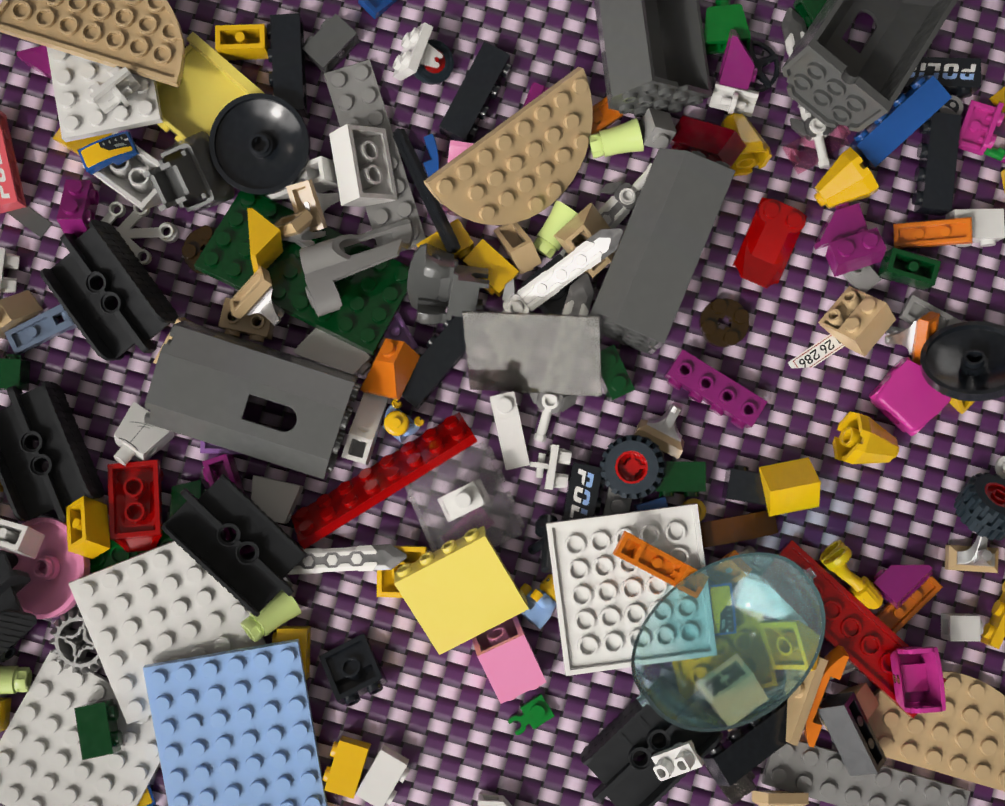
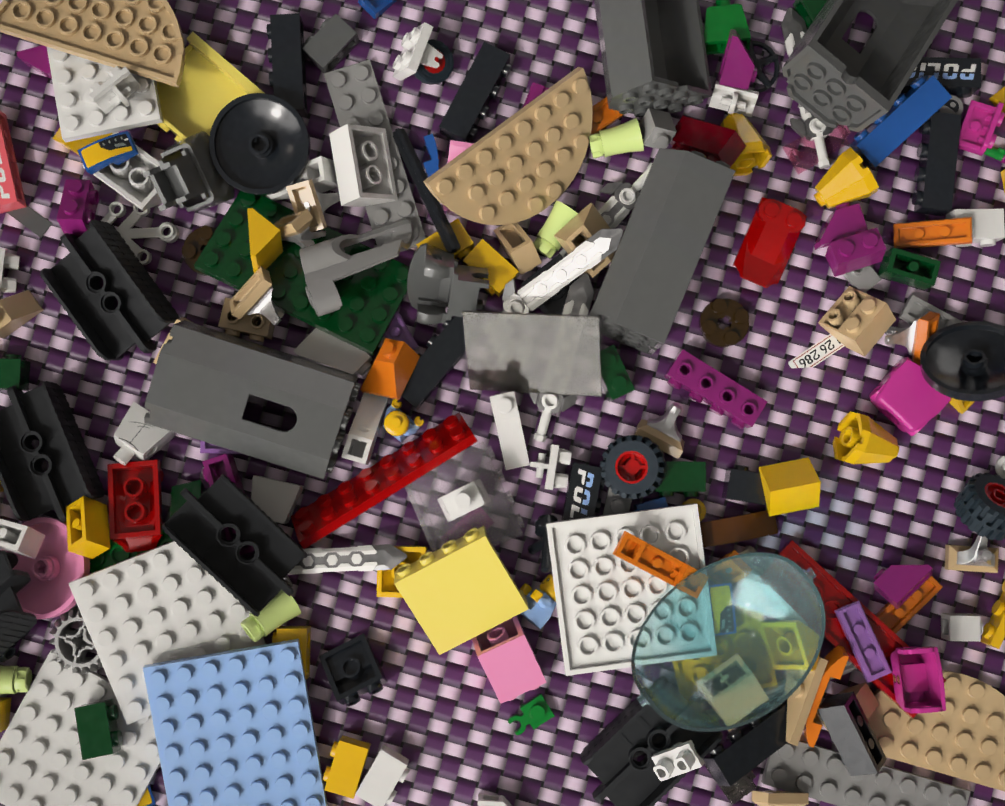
sand blue plate [4,304,77,355] -> none
yellow brick [215,24,270,60] -> none
yellow piece [819,540,883,609] -> none
none -> medium lavender tile [834,601,892,682]

